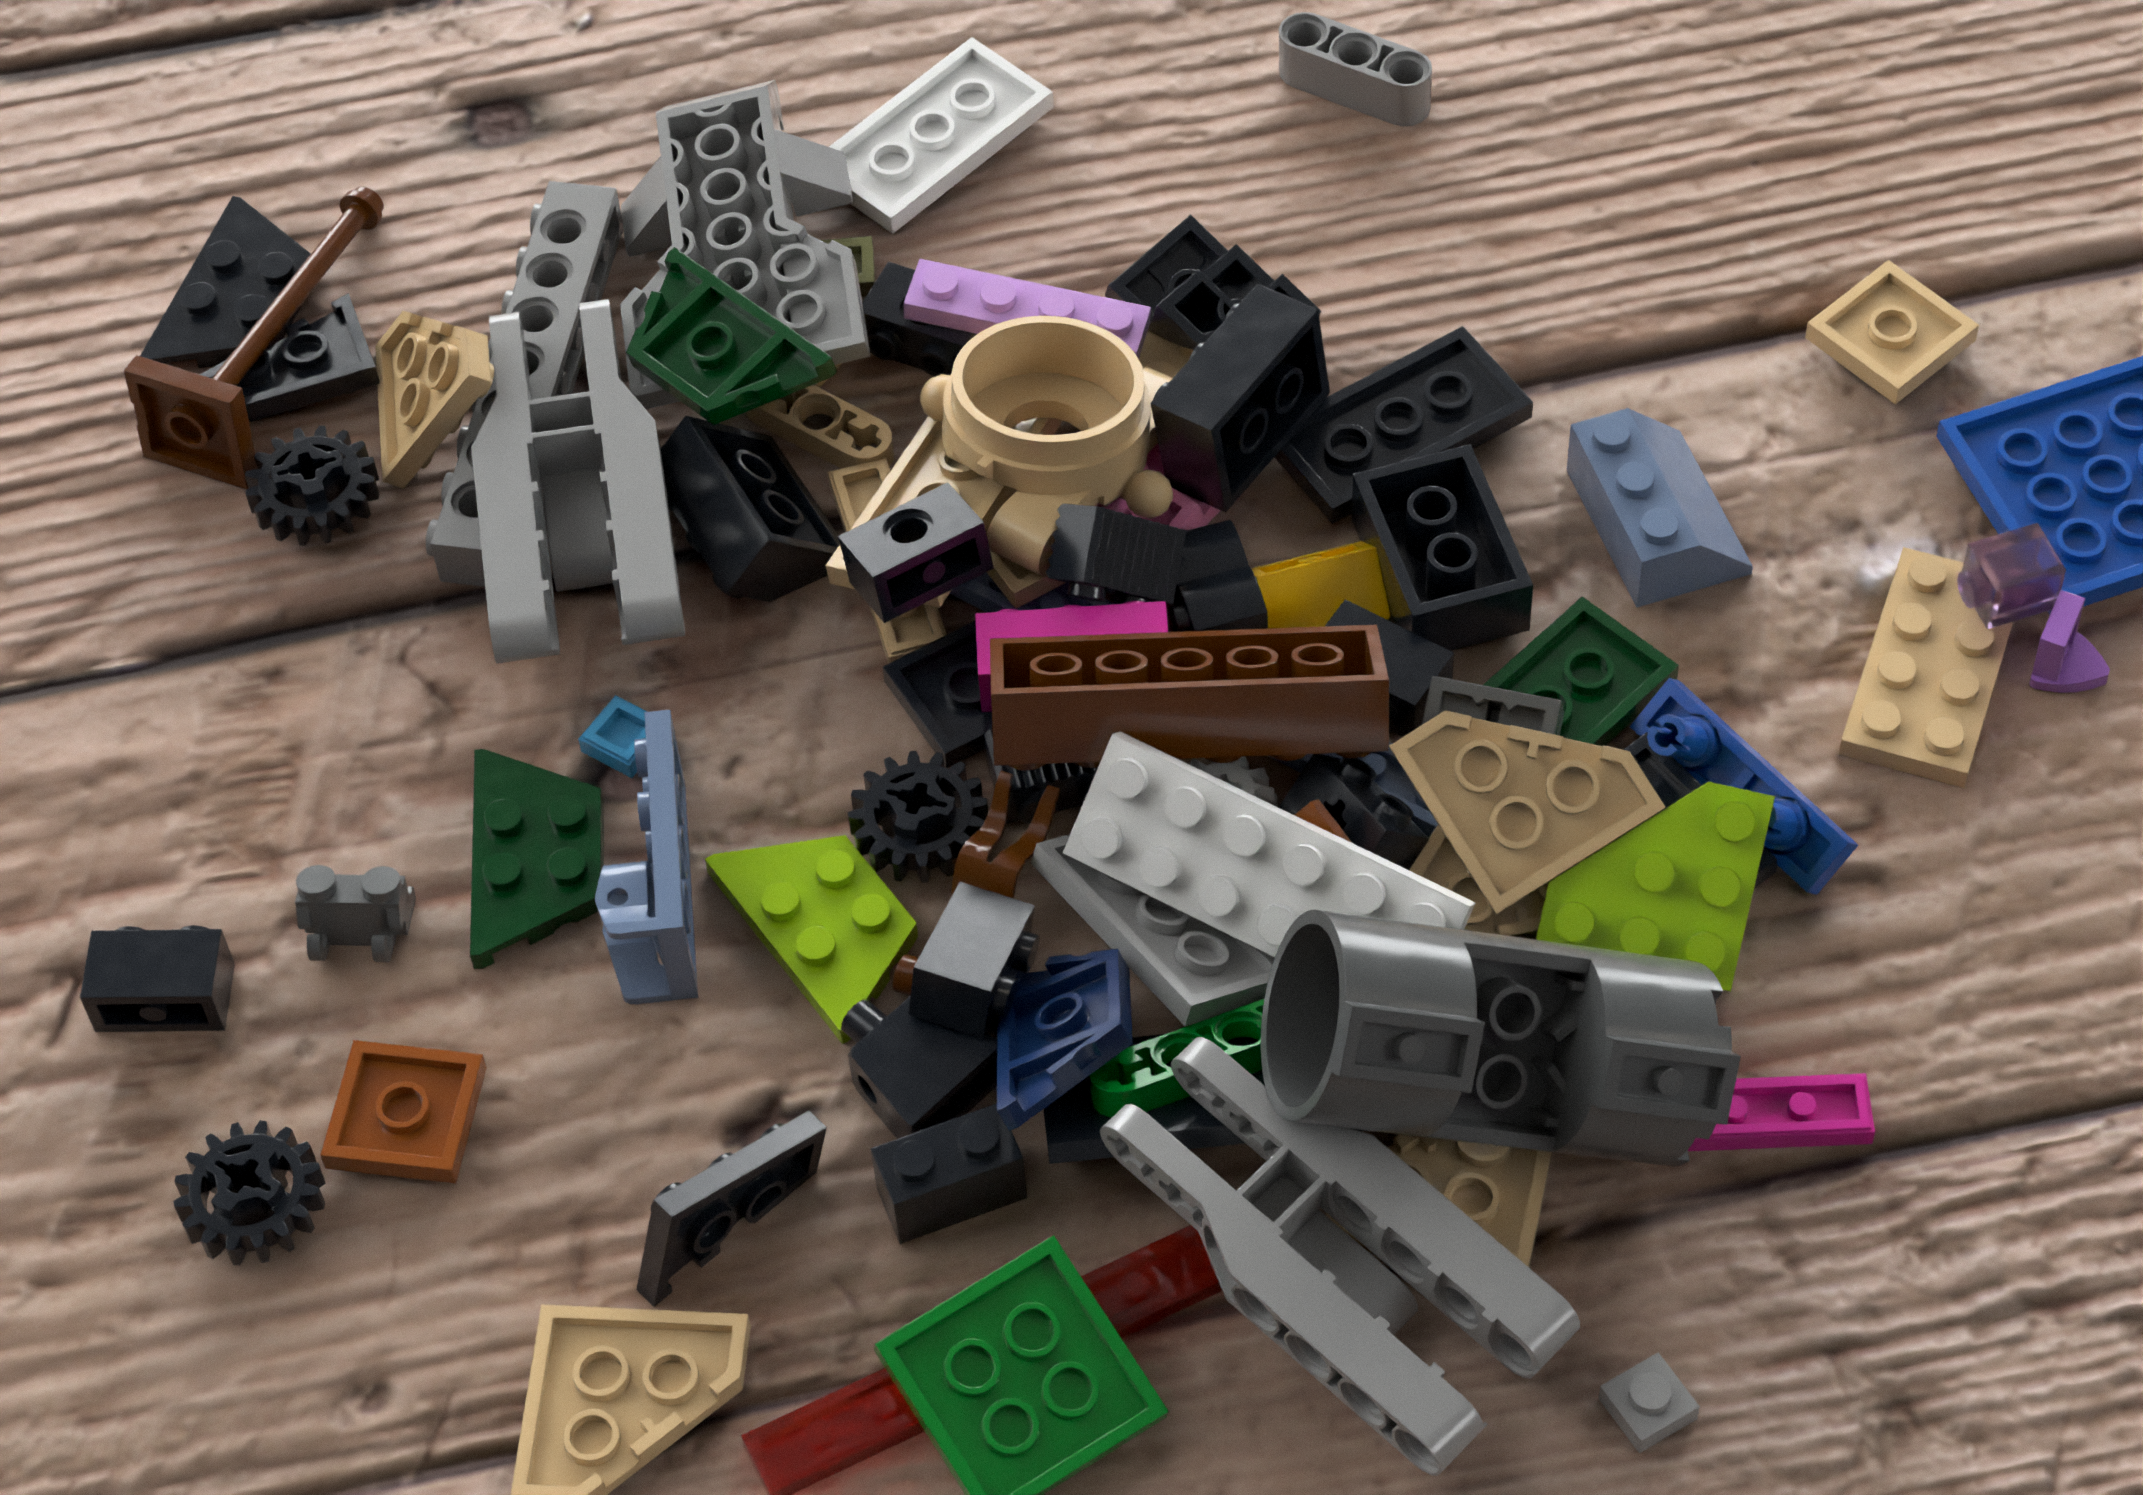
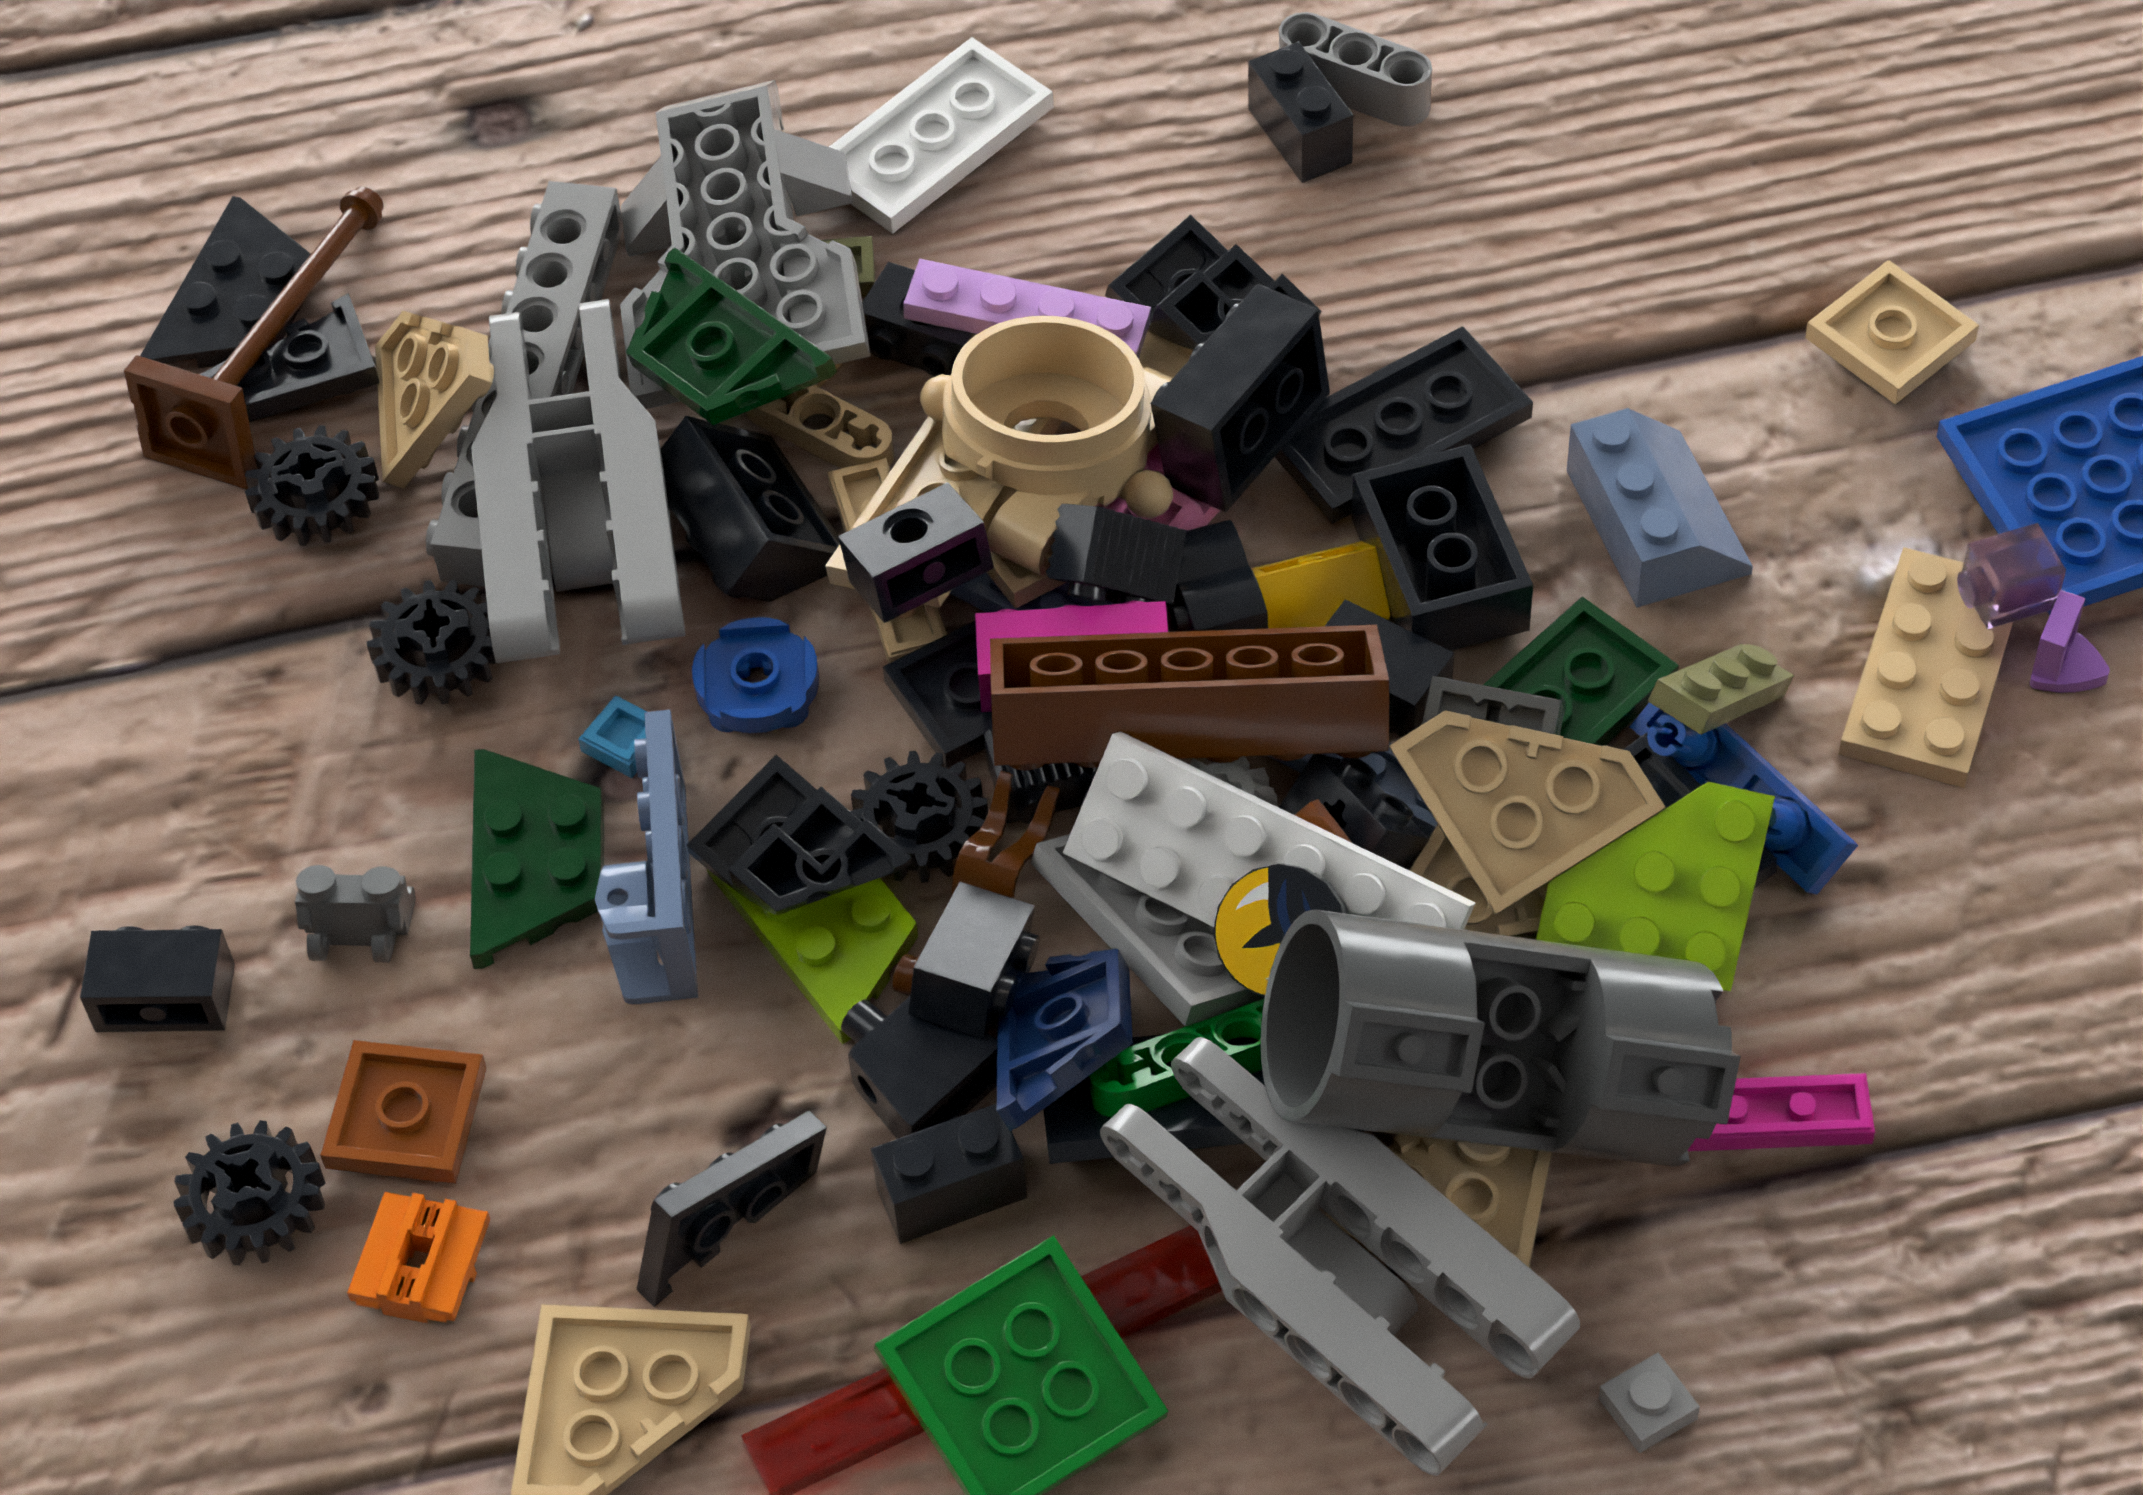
none -> orange piece [347,1192,491,1323]
none -> black gear [367,580,497,705]
none -> black slope [687,755,912,916]
none -> blue plate [692,617,820,733]
none -> tile [1213,863,1347,996]
none -> black brick [1248,41,1353,183]
none -> olive plate [1648,644,1794,735]

